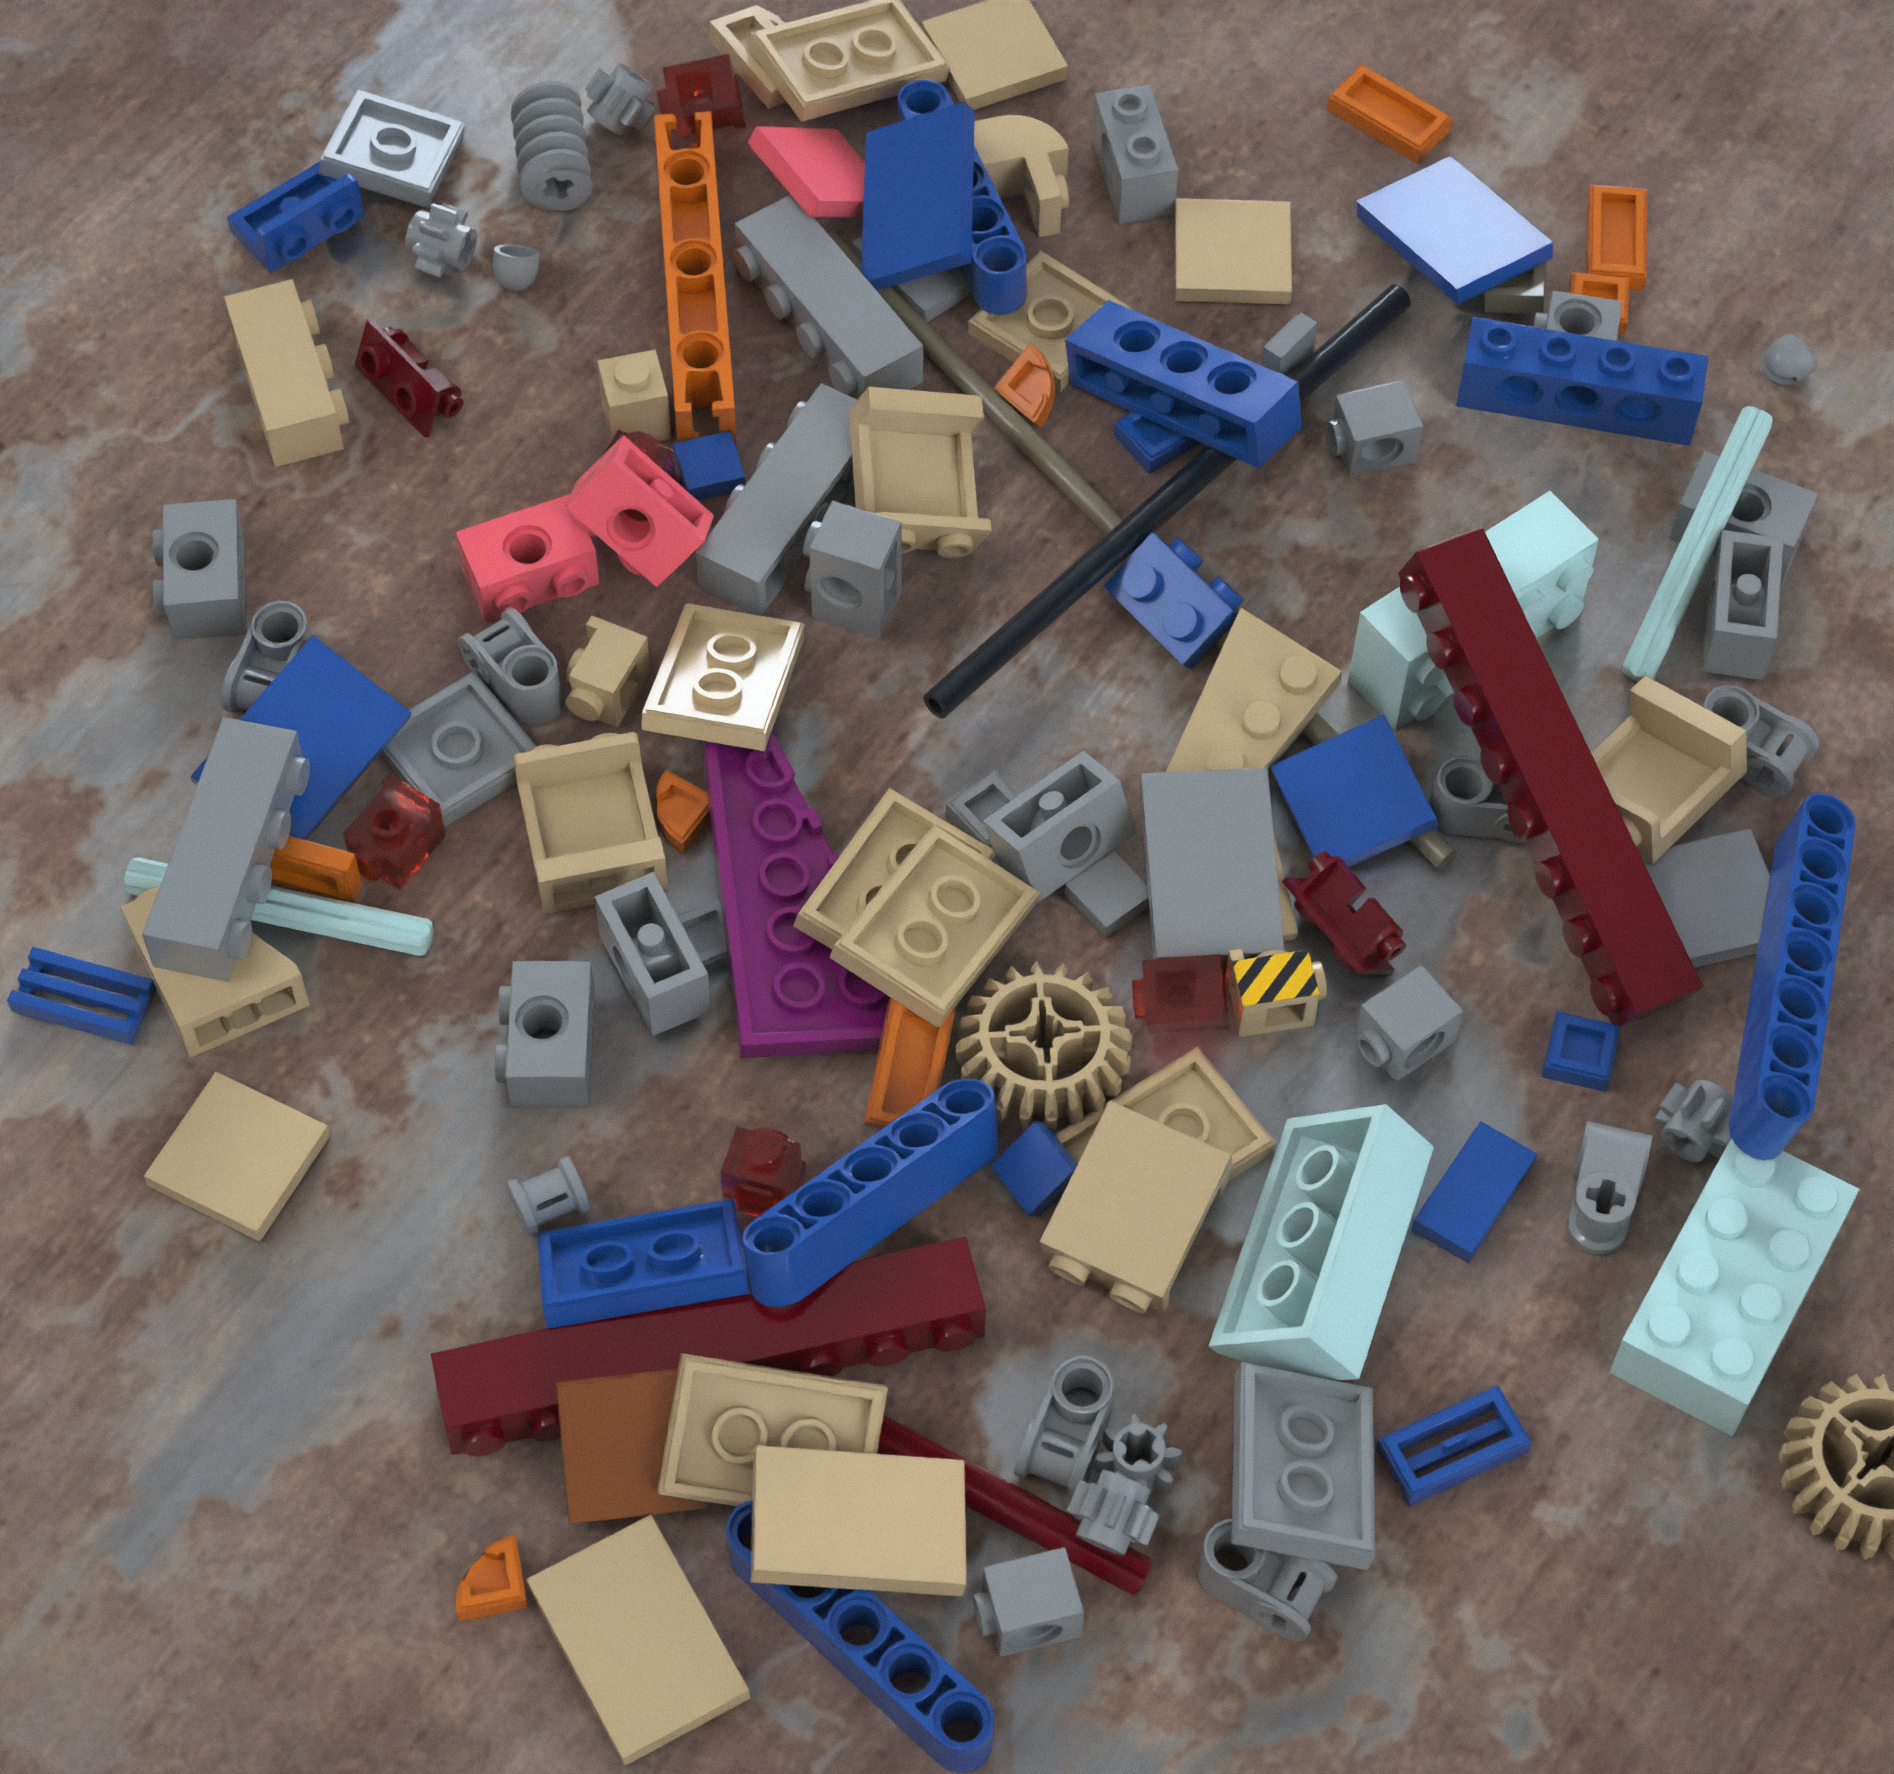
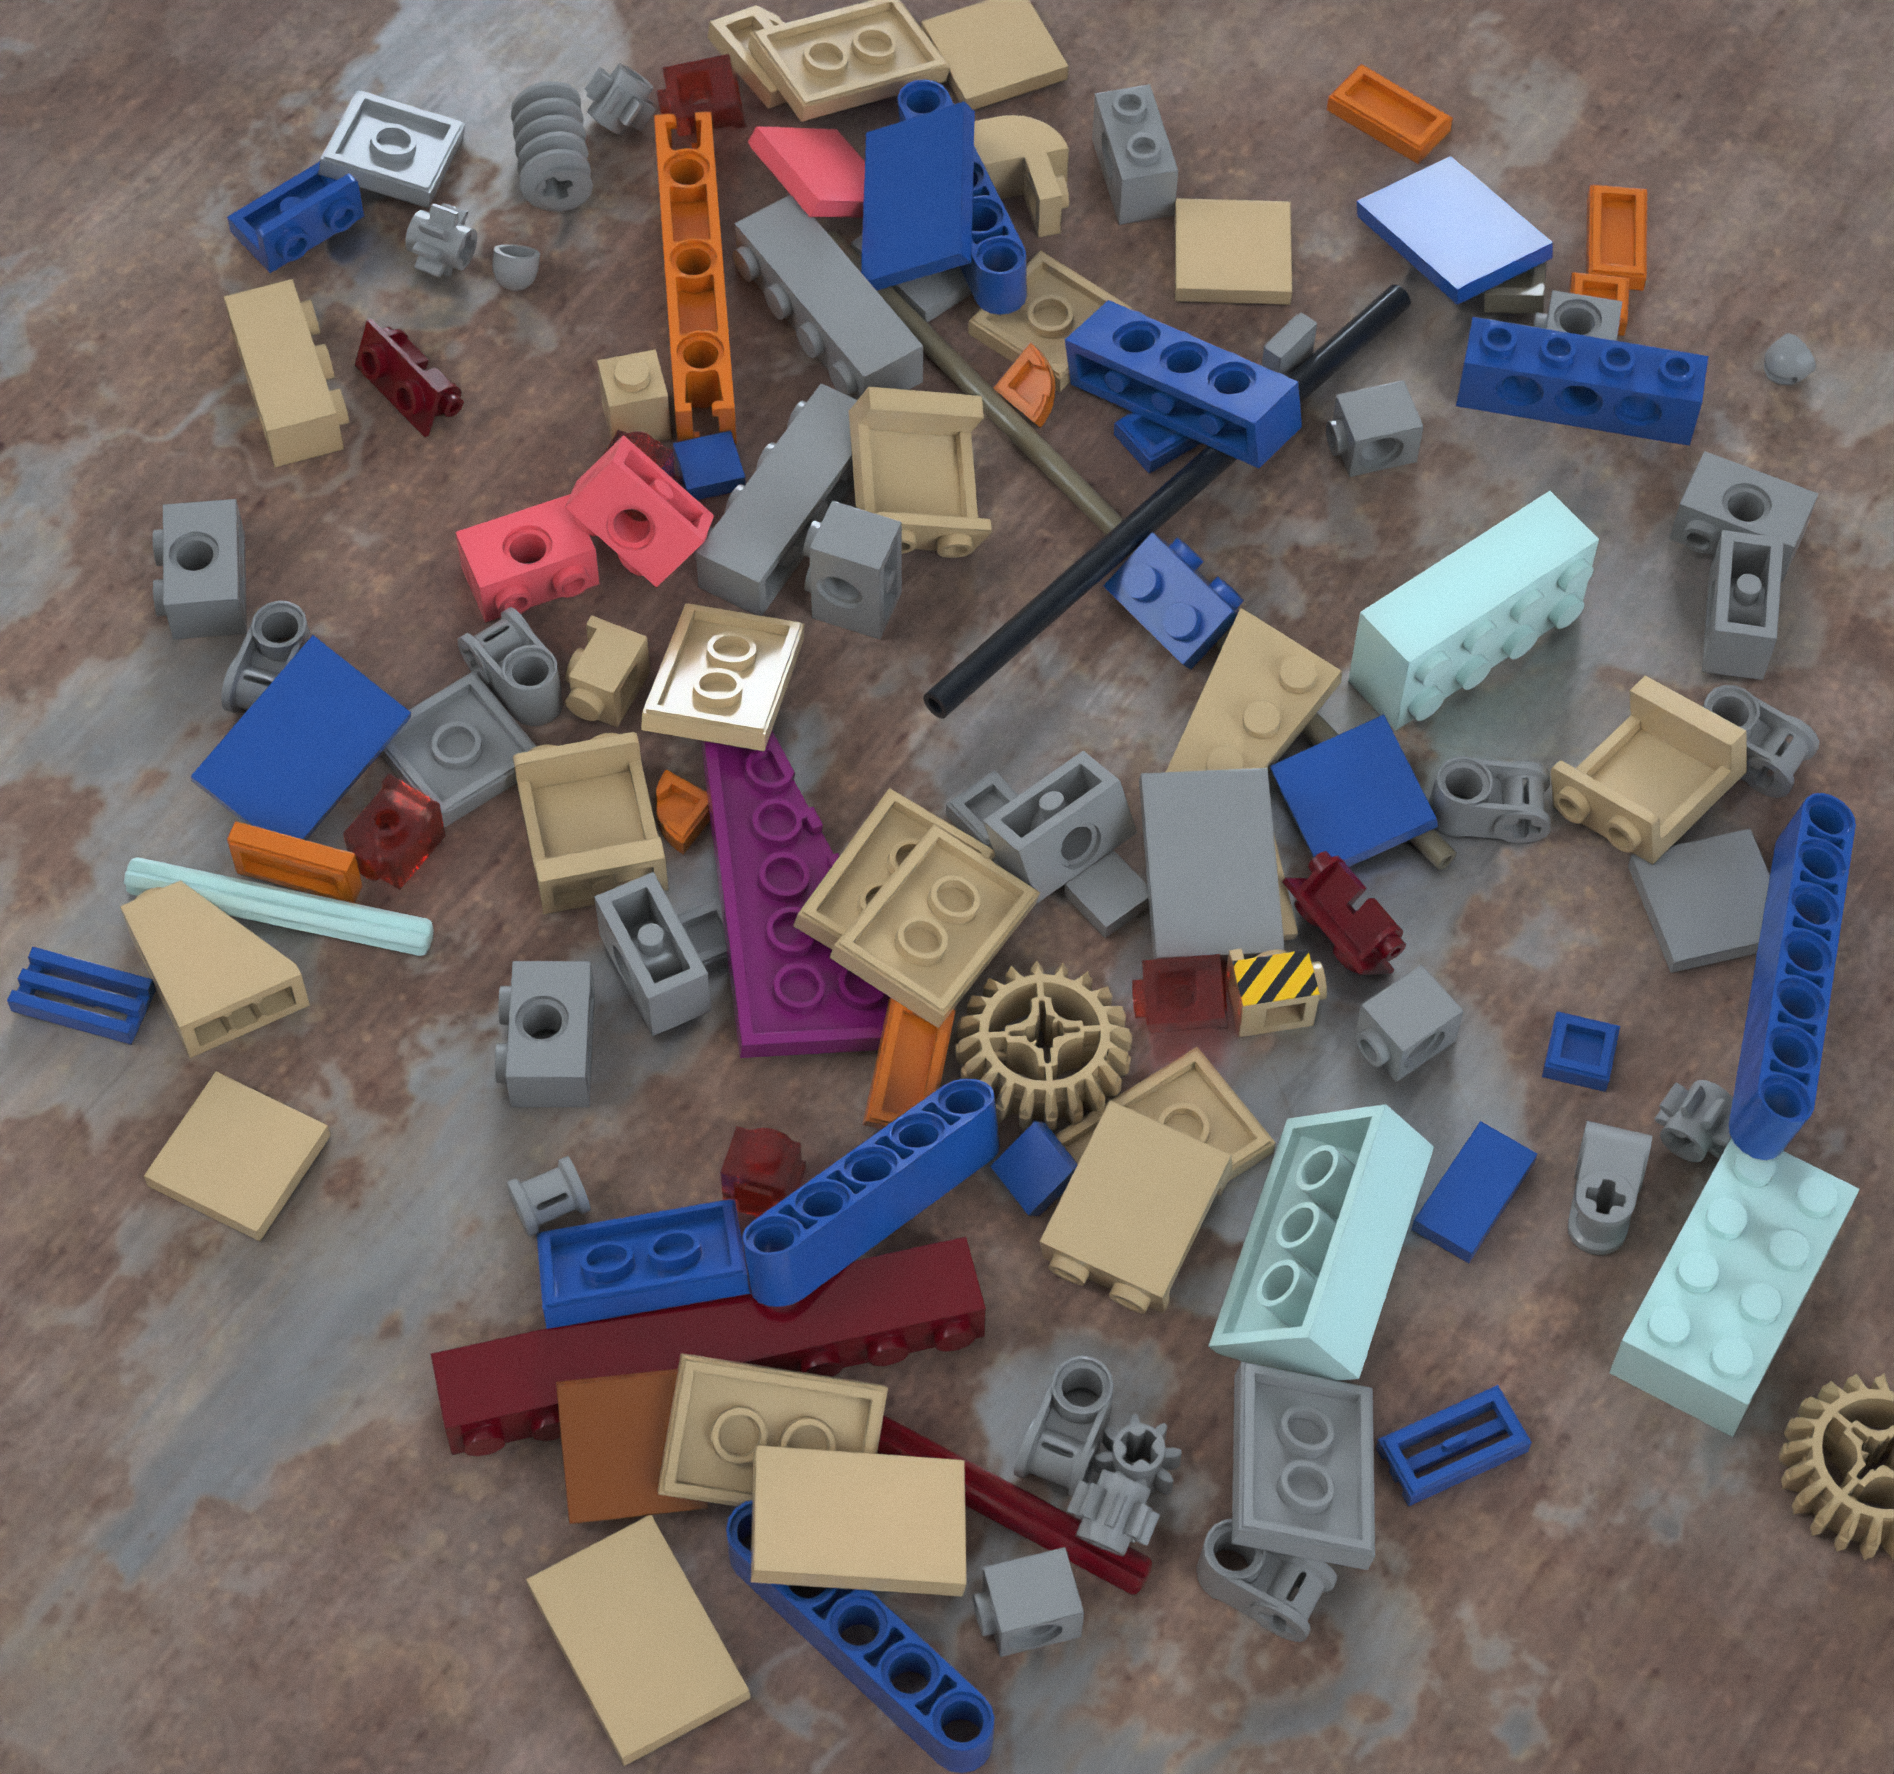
light grey brick [142,717,310,982] -> none
orange tile [456,1535,528,1622] -> none
dark red brick [1398,527,1703,1028] -> none
light aqua axle [1623,406,1773,682] -> none

